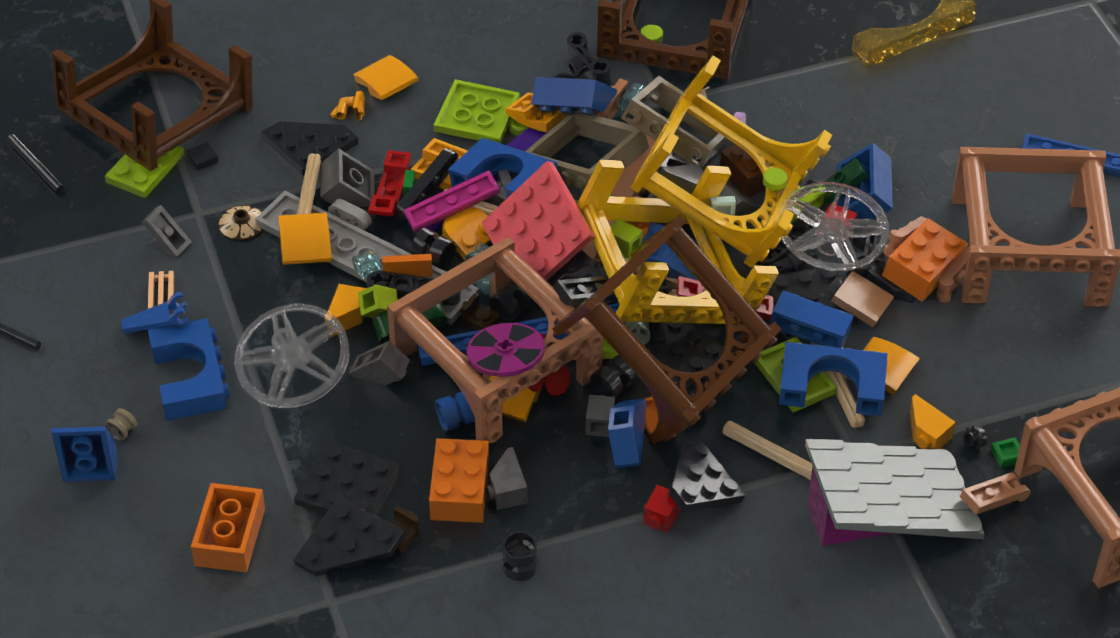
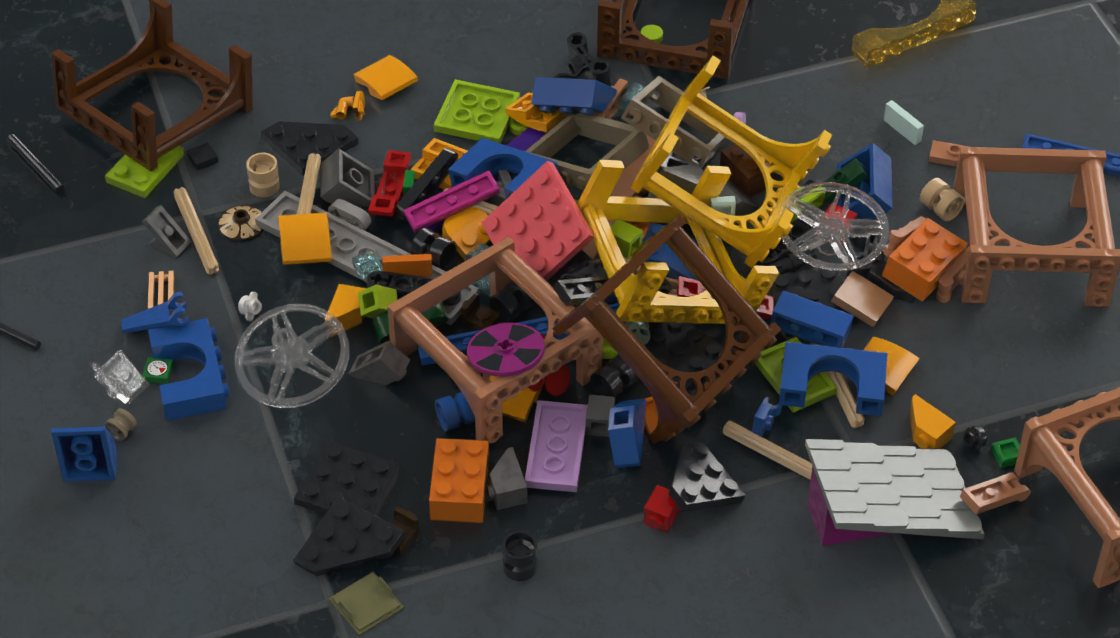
orange brick [191,483,265,573] -> none
lime tile [763,168,788,191] -> none
none -> clear bracket [91,349,150,405]
none -> tile [142,357,173,384]
none -> tan axle [174,187,219,275]
none -> white plate [238,292,262,321]
none -> tan wheel [246,152,280,197]
none -> olive piece [328,572,404,636]
none -> lavender plate [525,400,588,492]
none -> blue plate [752,397,782,437]
none -> light aqua tile [884,100,924,145]
none -> tan wheel [919,178,965,222]
none -> nougat plate [928,140,968,167]

